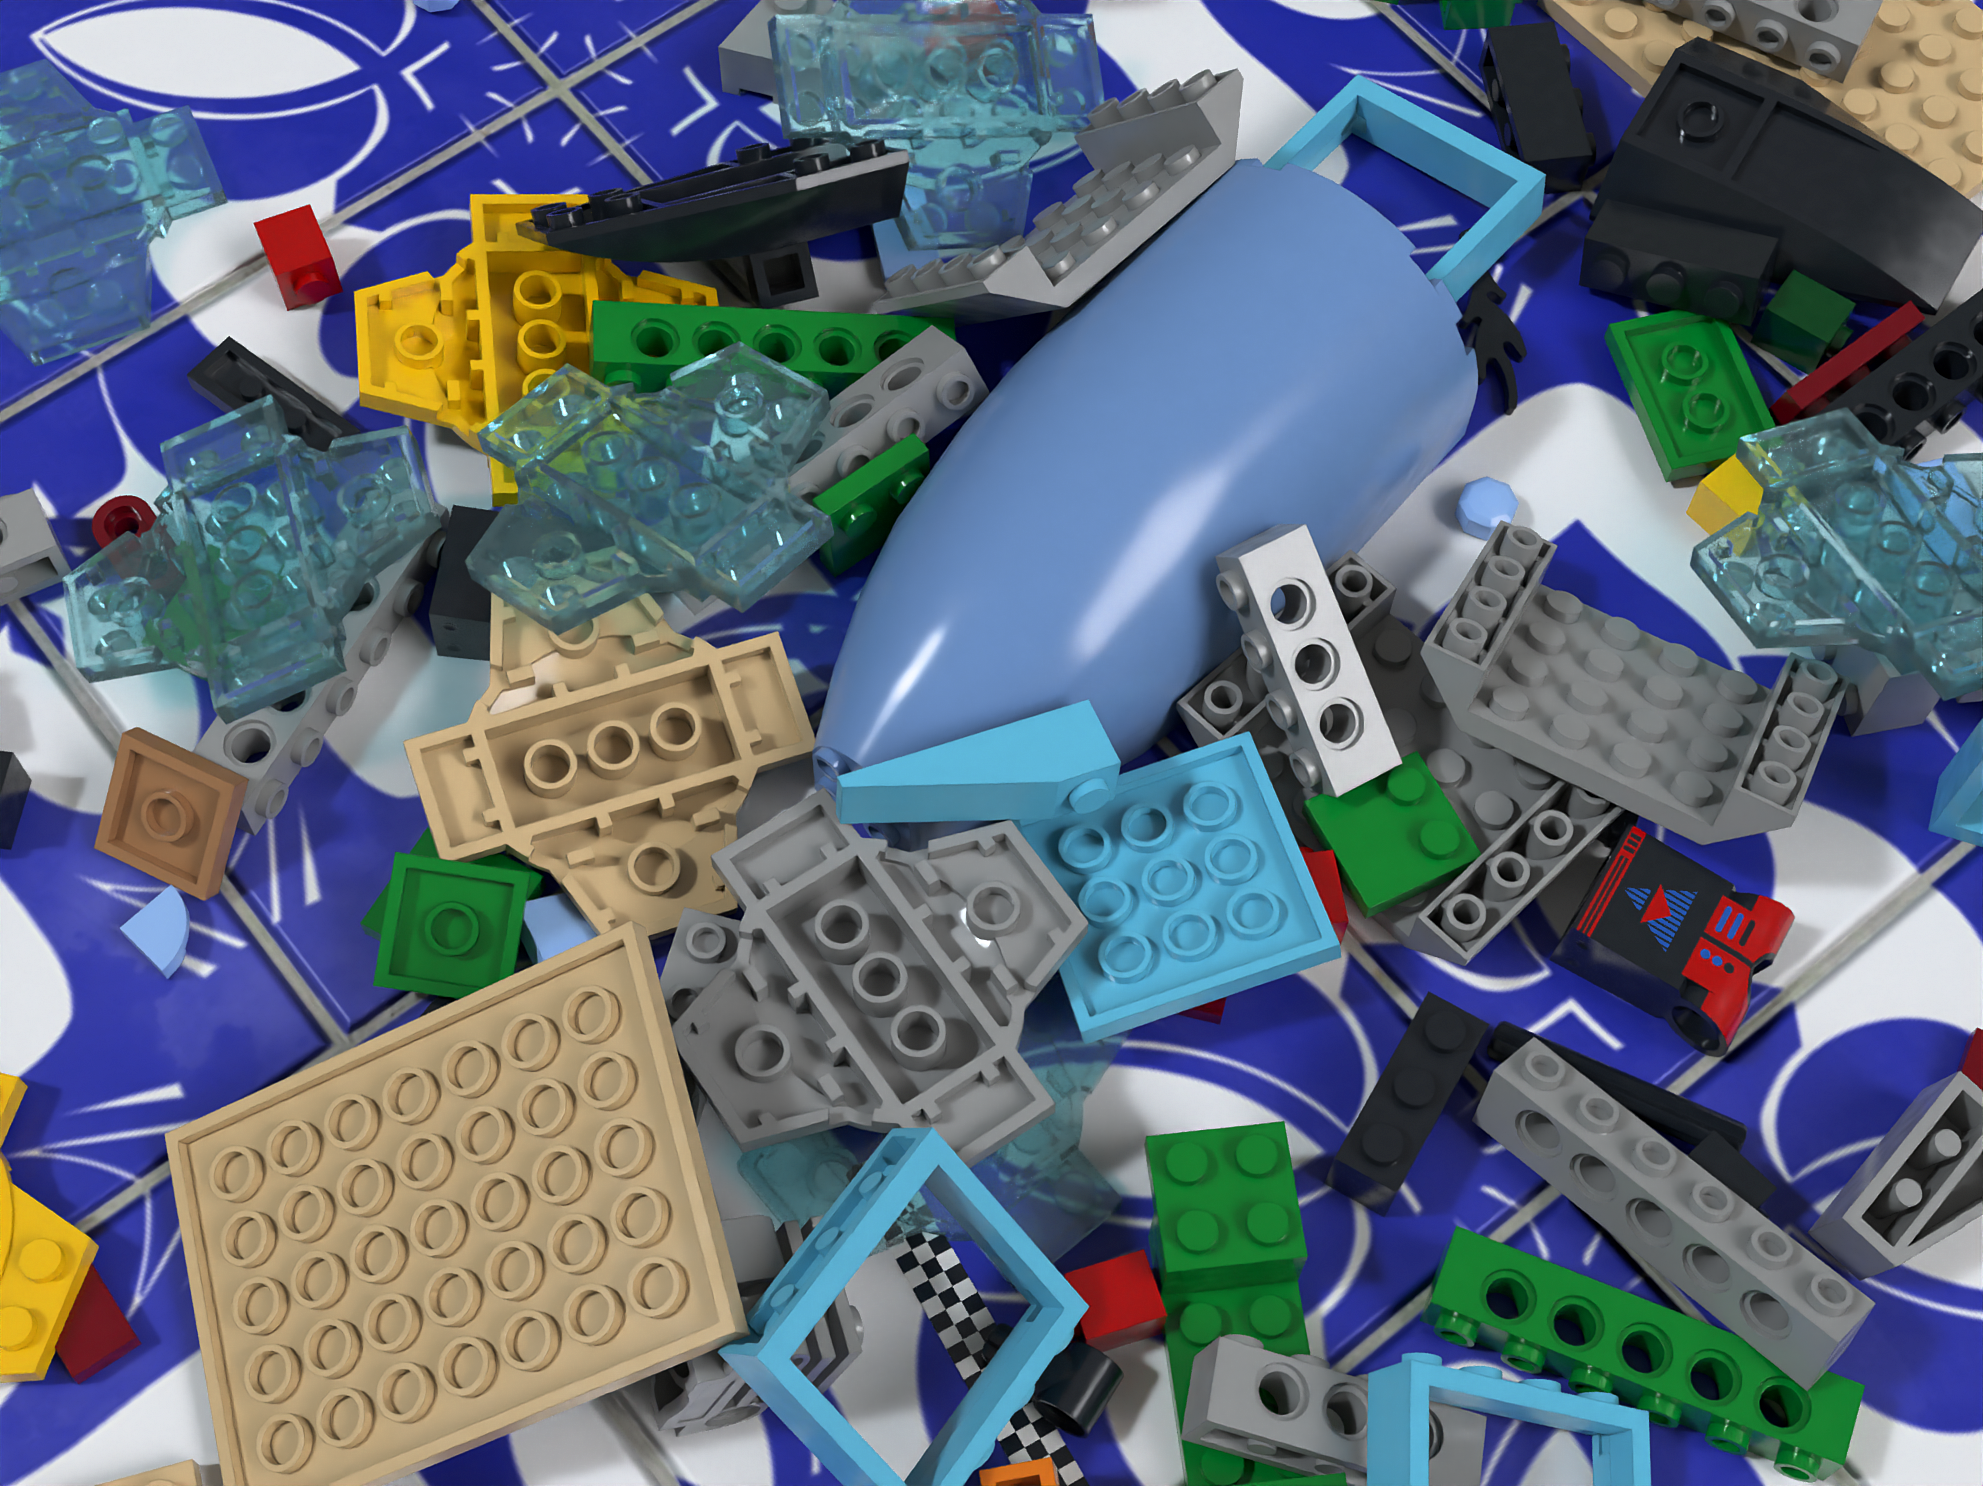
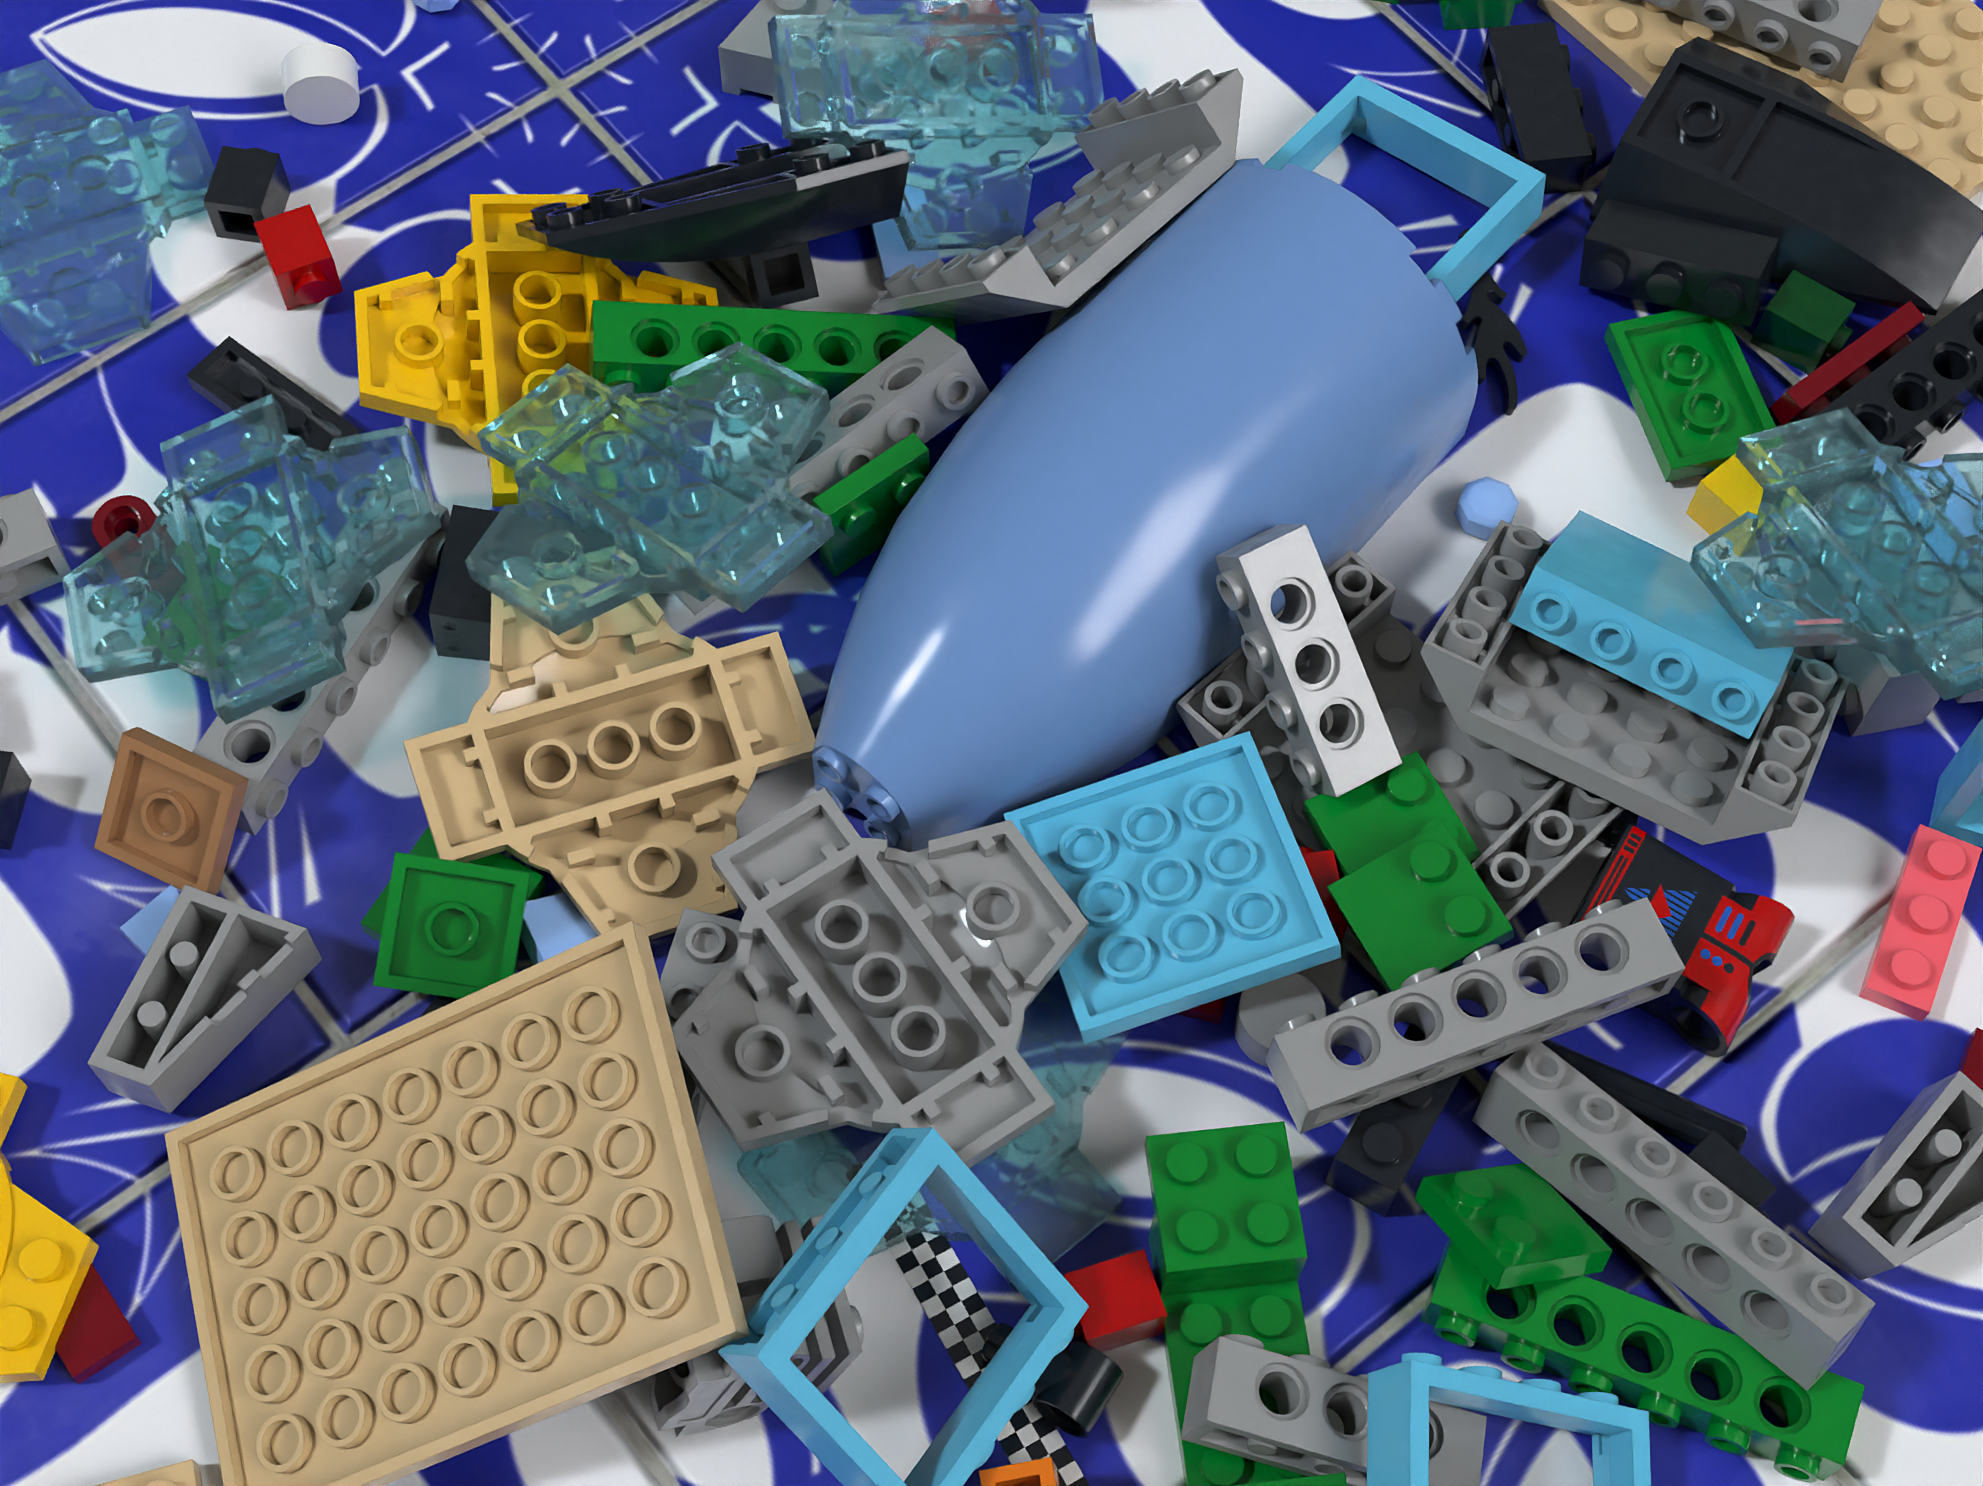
medium azure wedge [836,699,1121,824] -> none
none -> light grey wedge [87,885,322,1114]
none -> black brick [204,146,291,243]
none -> white piece [282,43,360,125]
none -> light grey piece [1234,973,1326,1067]
none -> light grey brick [1265,897,1685,1134]
none -> green plate [1327,821,1514,992]
none -> green plate [1414,1163,1612,1290]
none -> medium azure panel [1508,510,1807,739]
none -> coral plate [1858,824,1982,1022]

